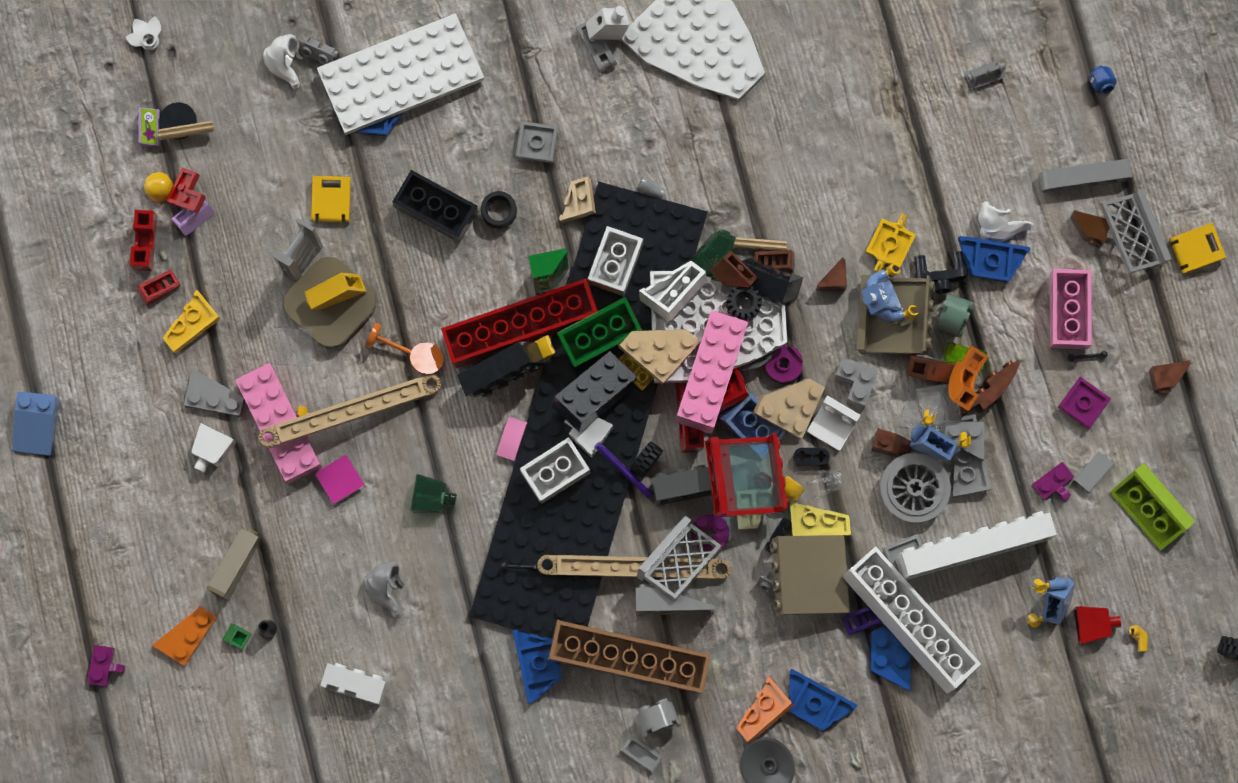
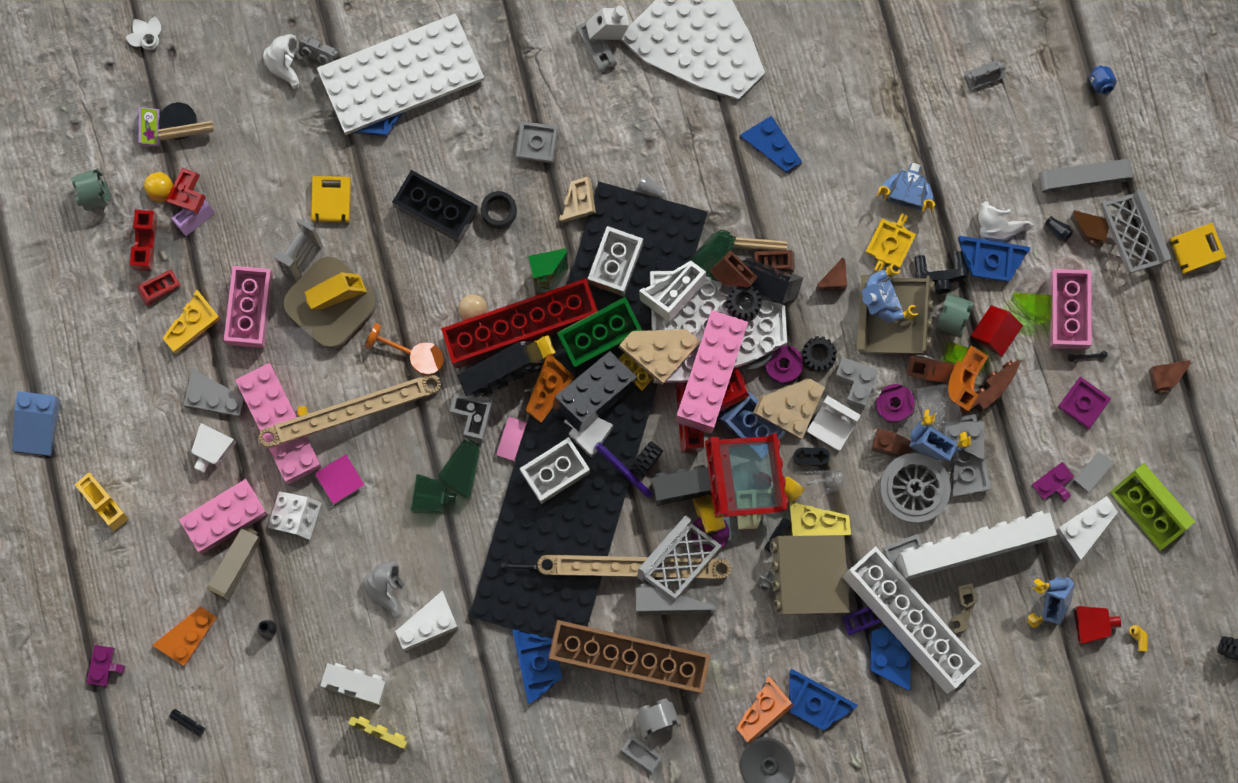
green slope [222,623,252,651] -> none
none -> sand green brick [71,168,111,211]
none -> yellow slope [74,472,129,531]
none -> black axle [169,709,205,737]
none -> bright pink brick [179,479,268,555]
none -> bright pink brick [224,266,274,348]
none -> white bracket [268,491,322,540]
none -> light yellow wing [348,716,408,750]
none -> white wedge [395,591,458,651]
none -> clear green slope [437,439,481,501]
none -> light grey brick [450,393,493,443]
none -> tan hair [458,294,488,320]
none -> orange wing [526,354,575,423]
none -> yellow slope [692,494,726,533]
none -> blue wing [740,116,802,173]
none -> black tyre [802,336,837,373]
none -> medium blue torso [876,163,935,213]
none -> magenta plate [876,384,915,423]
none -> dark tan piece [950,583,977,634]
none -> red slope [970,305,1023,357]
none -> clear neon green slope [1011,292,1052,324]
none -> black cone [1044,216,1074,243]
none -> white wedge [1056,496,1118,563]

